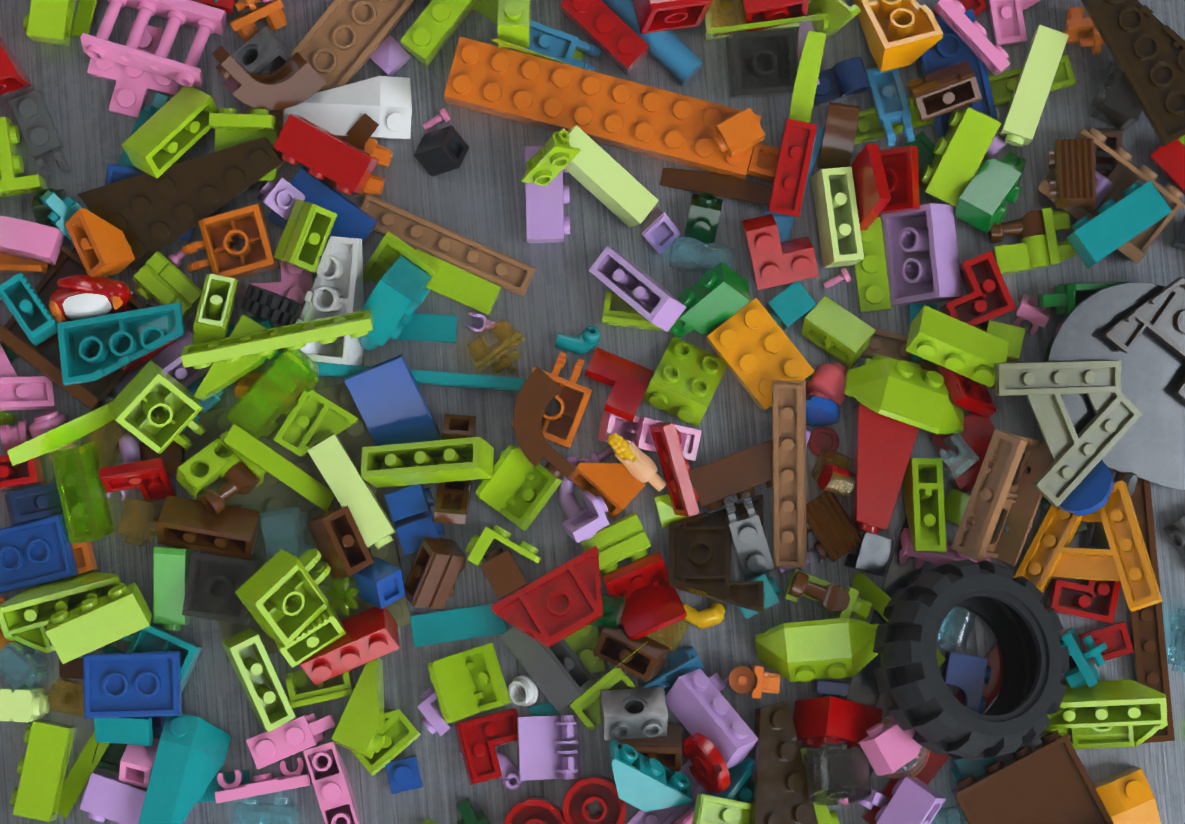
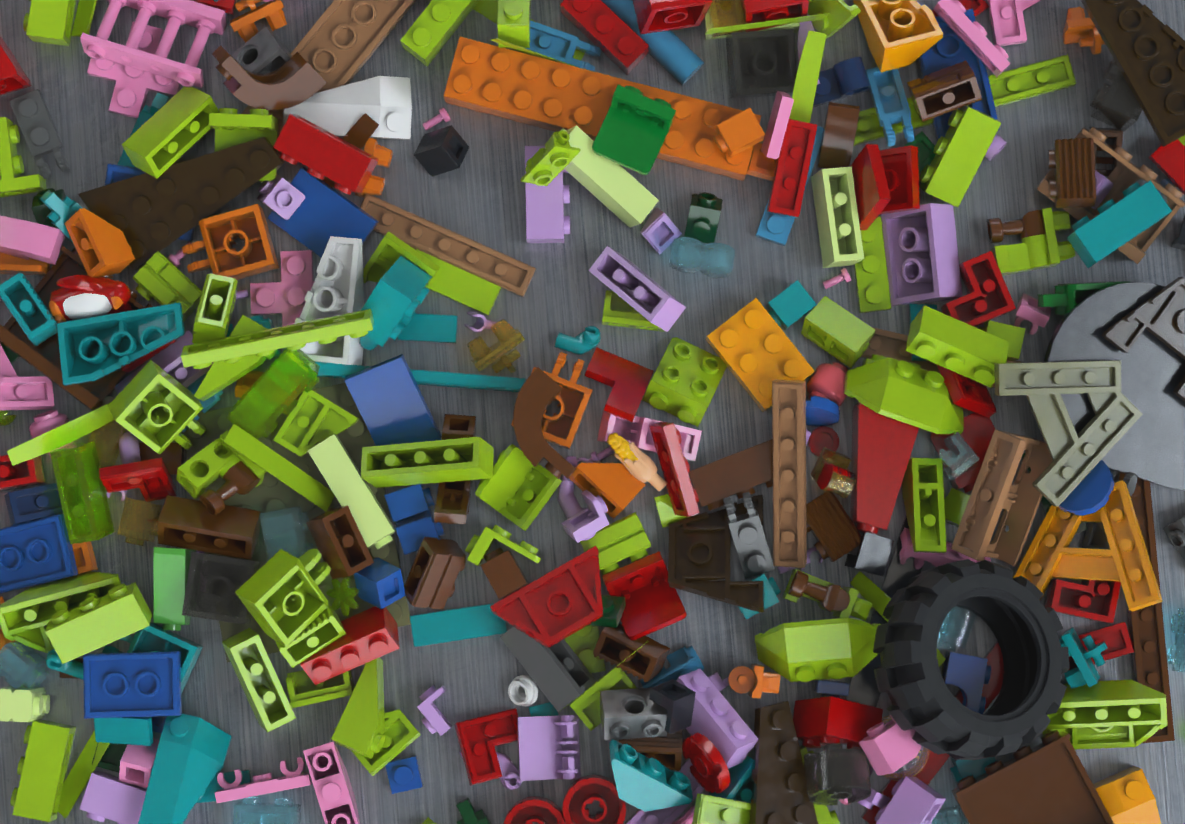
bright pink wheel [0,420,32,455] -> none
clear yellow brick [48,678,84,717] -> none
black tyre [240,284,302,326] -> none
bright pink hinge [246,713,337,769] -> none
lime brick [274,199,338,273] -> none
lavender slope [370,35,412,77] -> none
lime bracket [428,642,511,723] -> none
clear yellow plate [647,620,689,652] -> none
reddish brown sticker [660,168,772,205] -> none
green hinge [669,262,750,338] -> none
yellow arm [683,602,726,629] -> none
red brick [741,214,819,290] -> none
green hinge [955,152,1026,233] -> none
yellowish green brick [999,25,1069,147] -> none
none -> teal arm [46,649,83,680]
none -> green bracket [592,85,676,175]
none -> black panel [649,679,696,734]
none -> bright pink tile [761,91,794,159]

